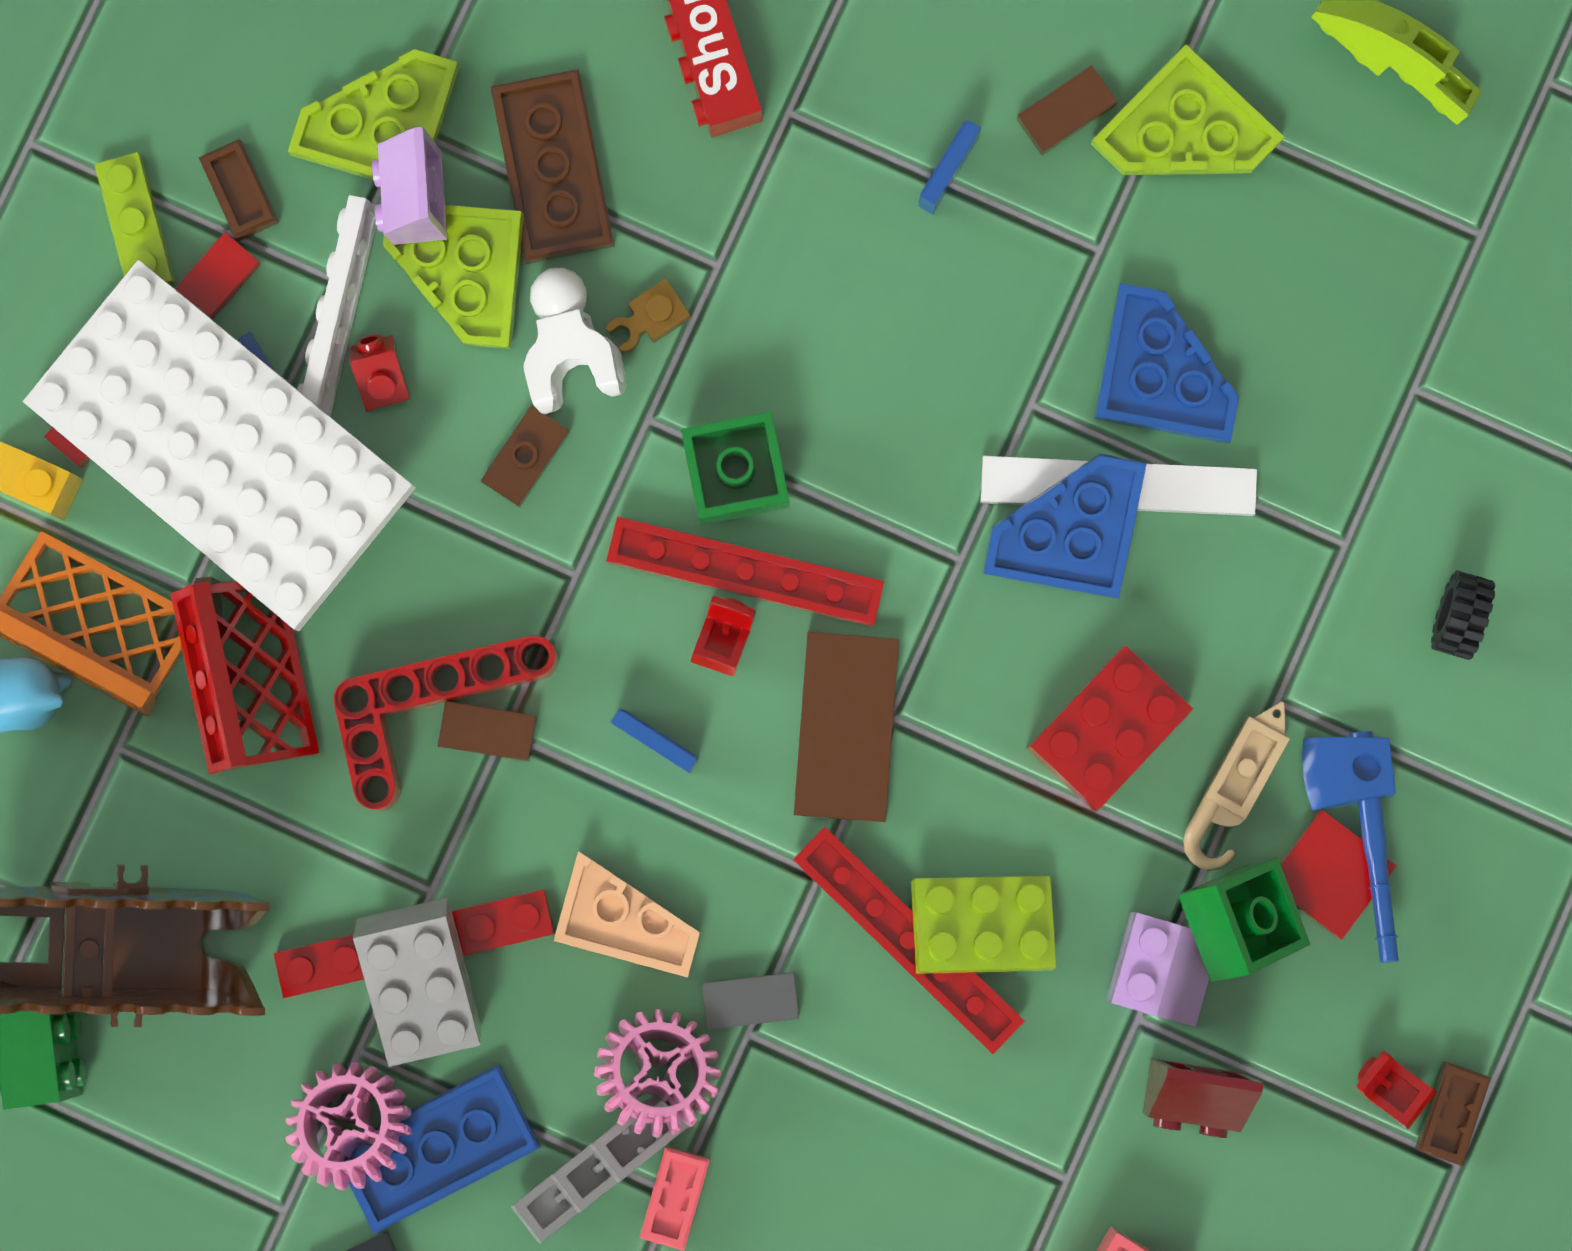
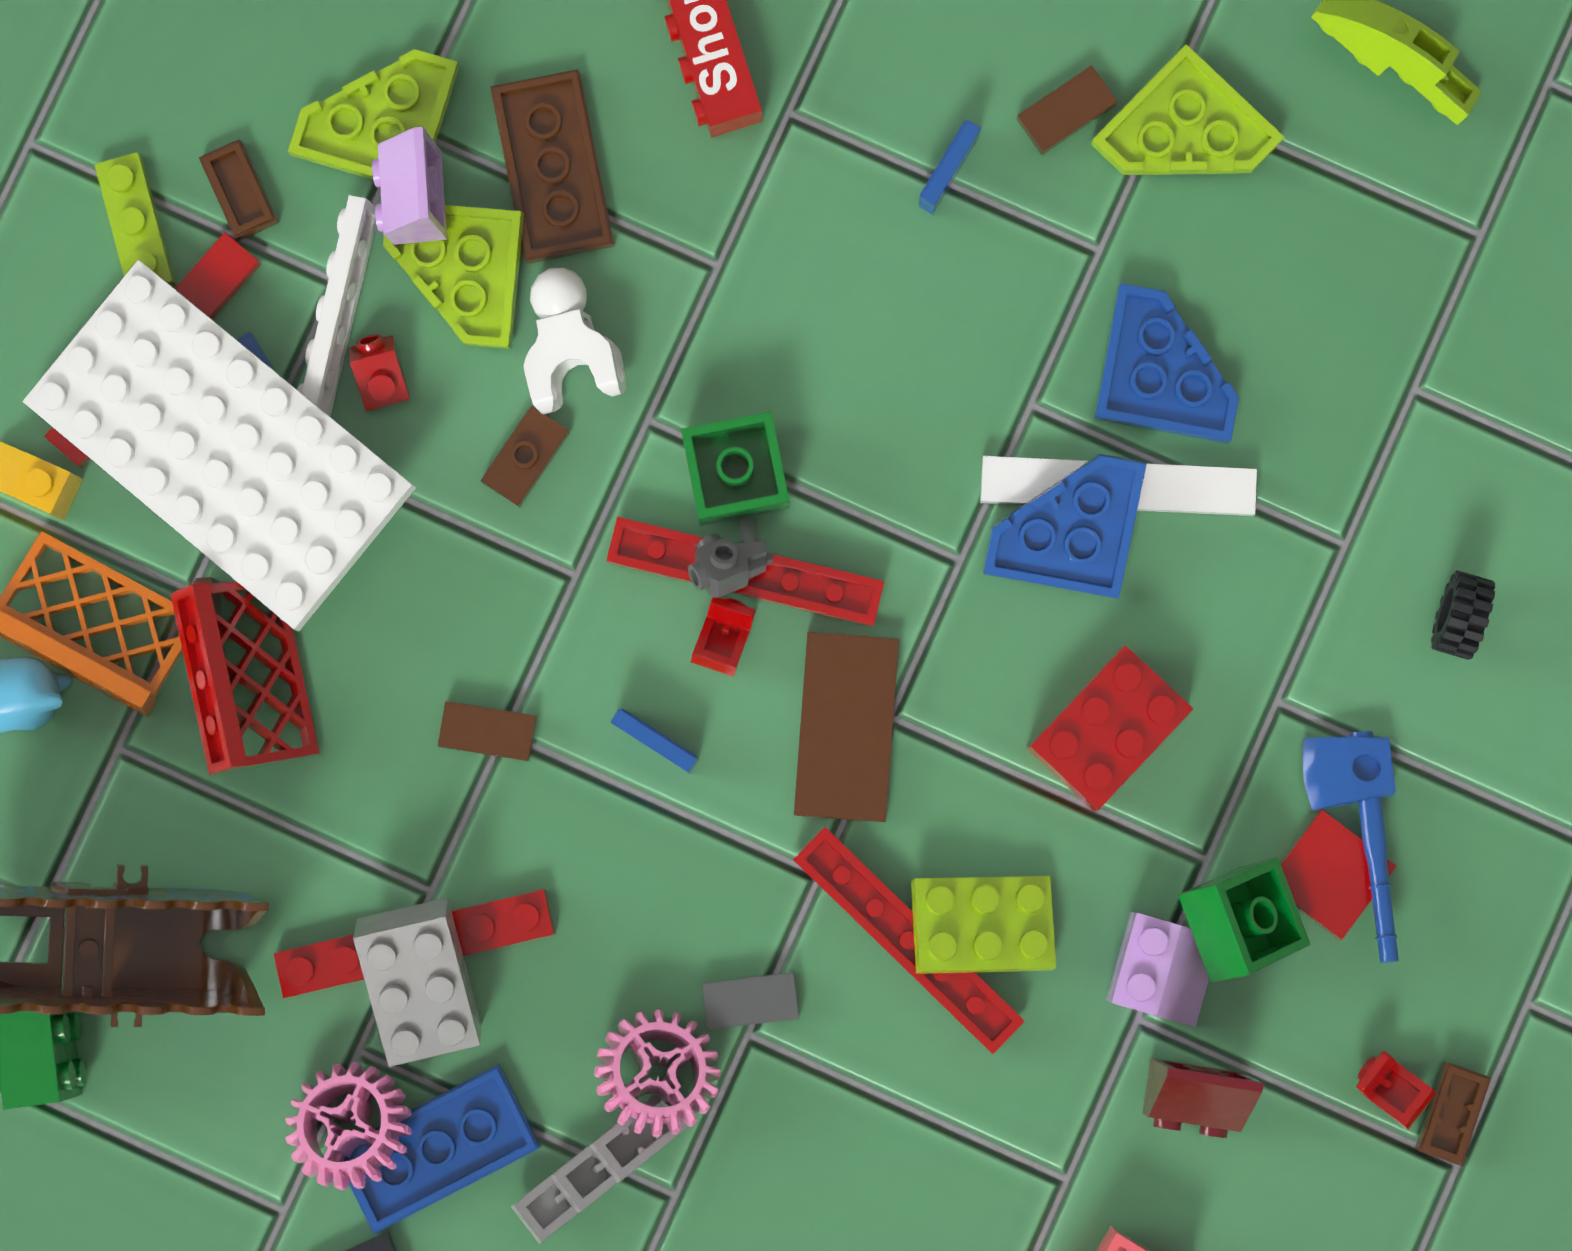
red beam [333,636,559,811] -> none
light nougat wing [554,851,700,977] -> none
pearl gold plate [606,278,691,354] -> none
coral plate [639,1146,710,1251] -> none
tan plate [1183,702,1290,871] -> none
none -> dark grey piece [688,516,773,598]

